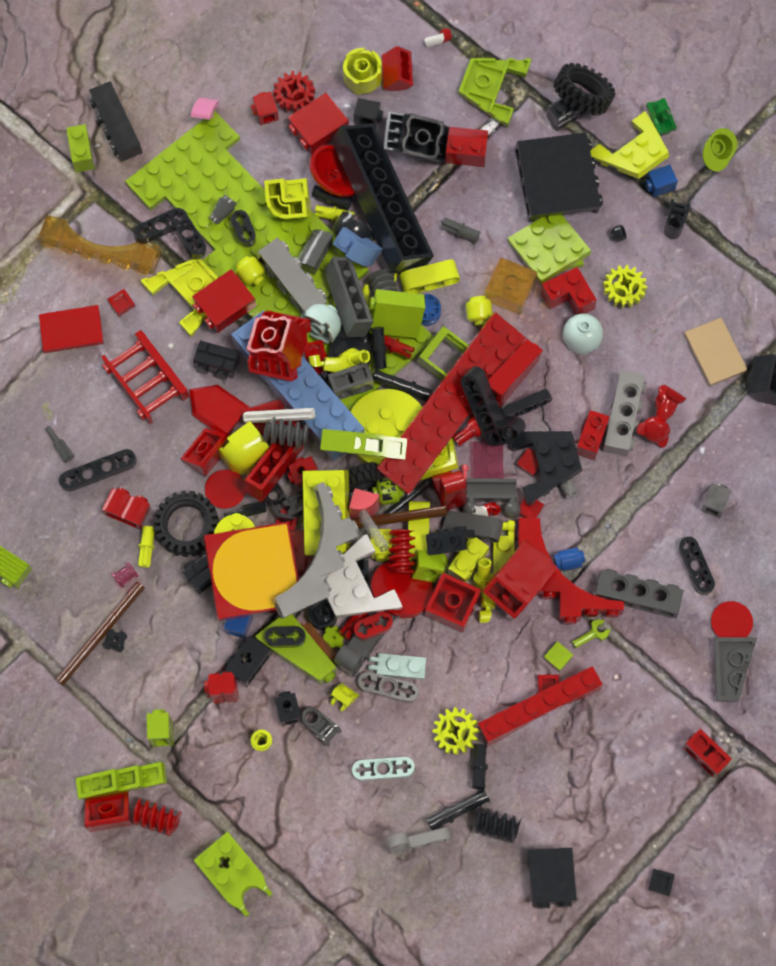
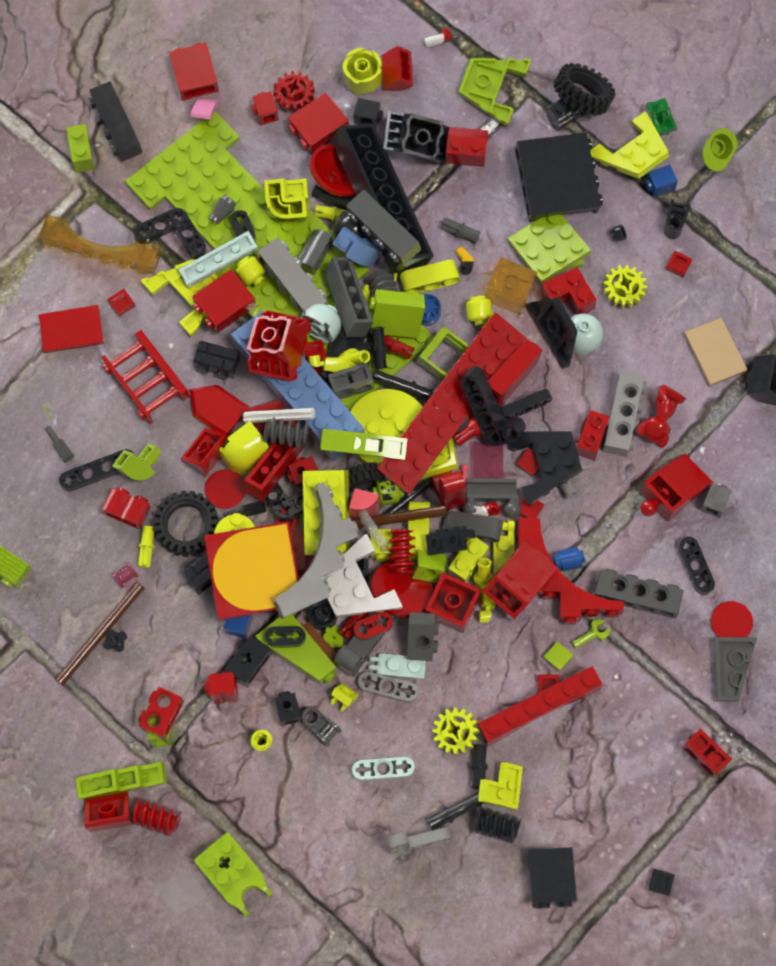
none -> lime brick [112,443,162,481]
none -> red brick [138,687,184,740]
none -> red brick [169,43,219,101]
none -> light aqua tile [179,231,259,288]
none -> dark grey brick [346,190,421,266]
none -> dark grey brick [407,612,439,661]
none -> arm [455,246,474,275]
none -> neon yellow plate [478,762,523,810]
none -> black wing [526,297,578,369]
none -> red slope [640,453,714,521]
none -> red tile [665,251,693,278]

